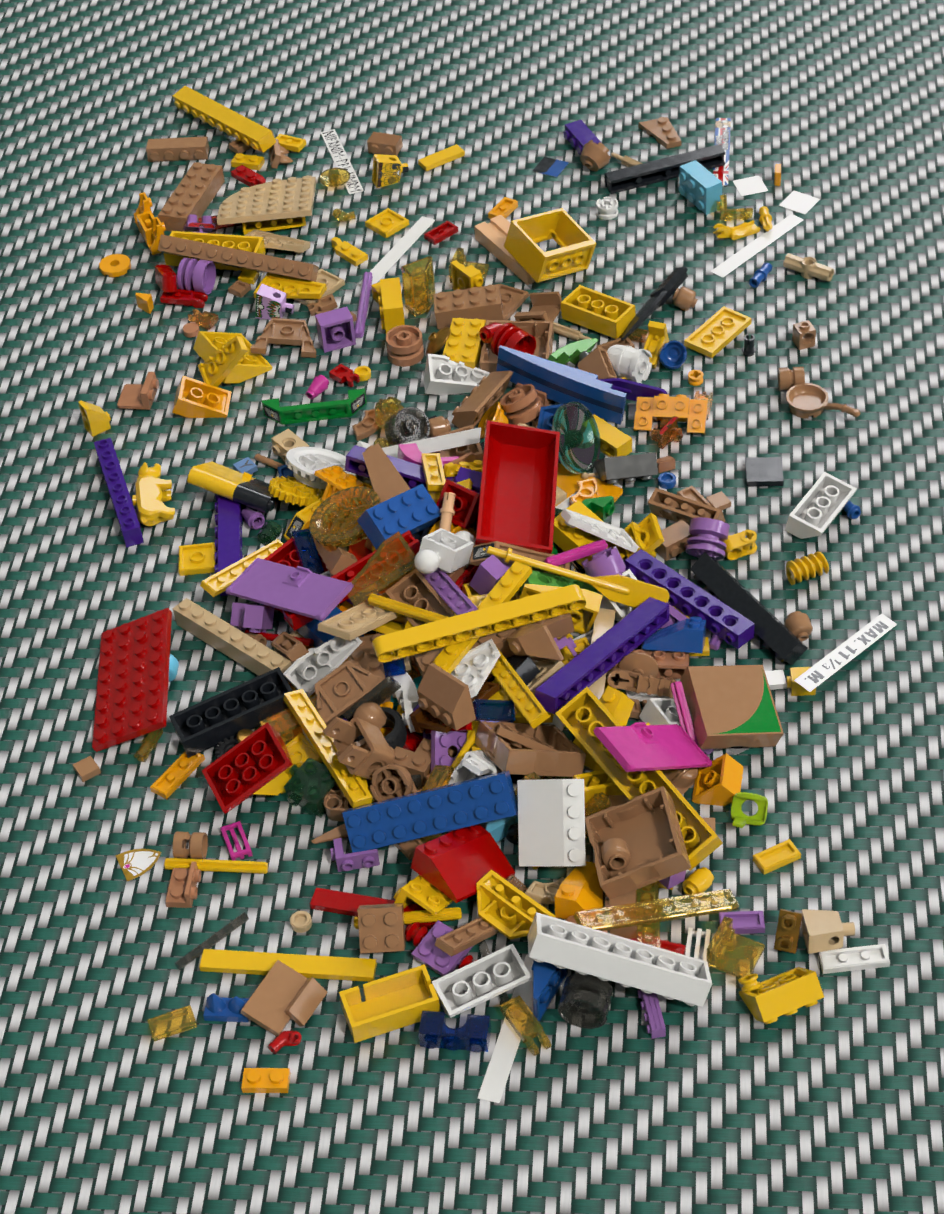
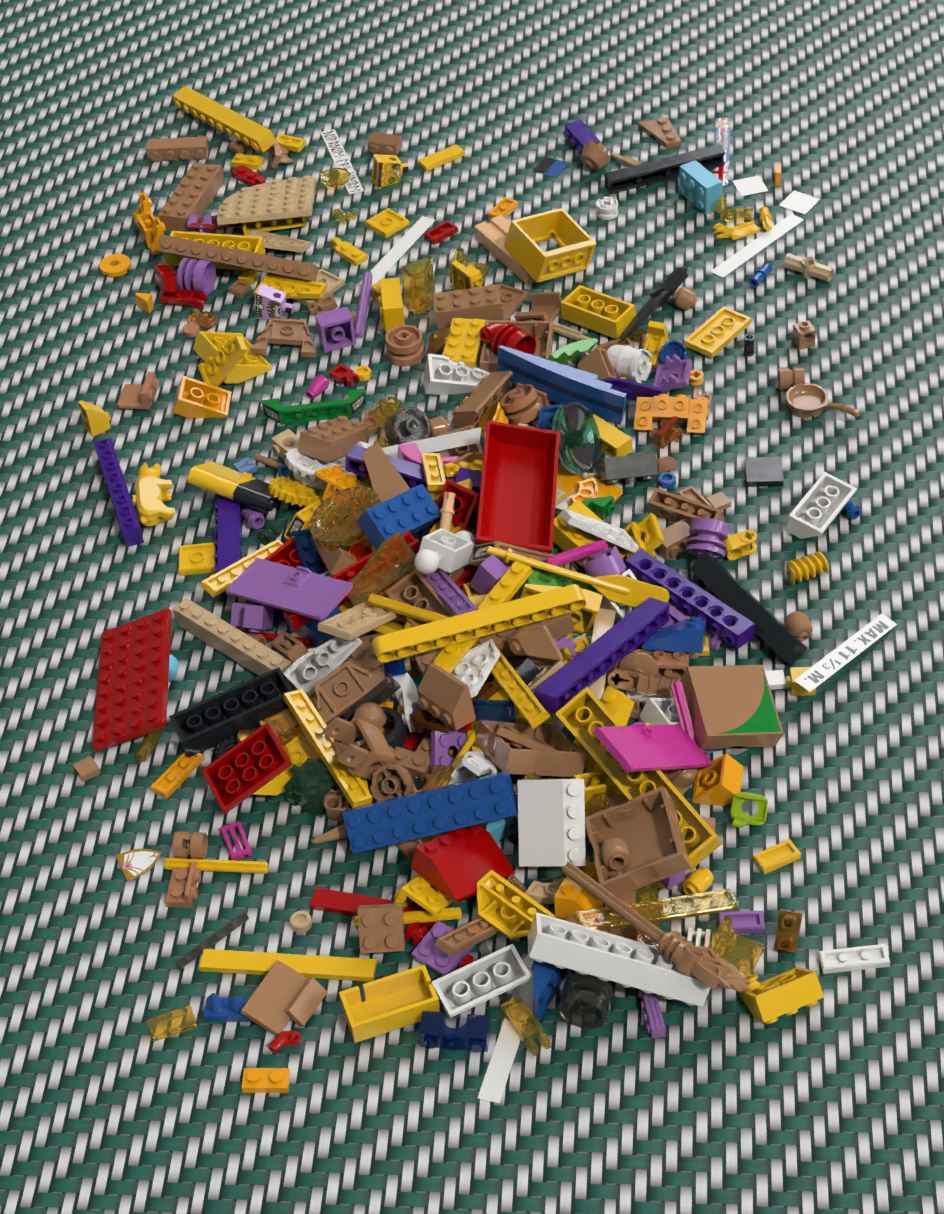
medium lavender bracket [330,838,380,872] -> none
tan torso [801,909,855,954] -> none
none -> medium nougat brick [298,416,369,463]
none -> medium nougat piece [562,862,750,992]
none -> medium lavender piece [653,354,692,391]

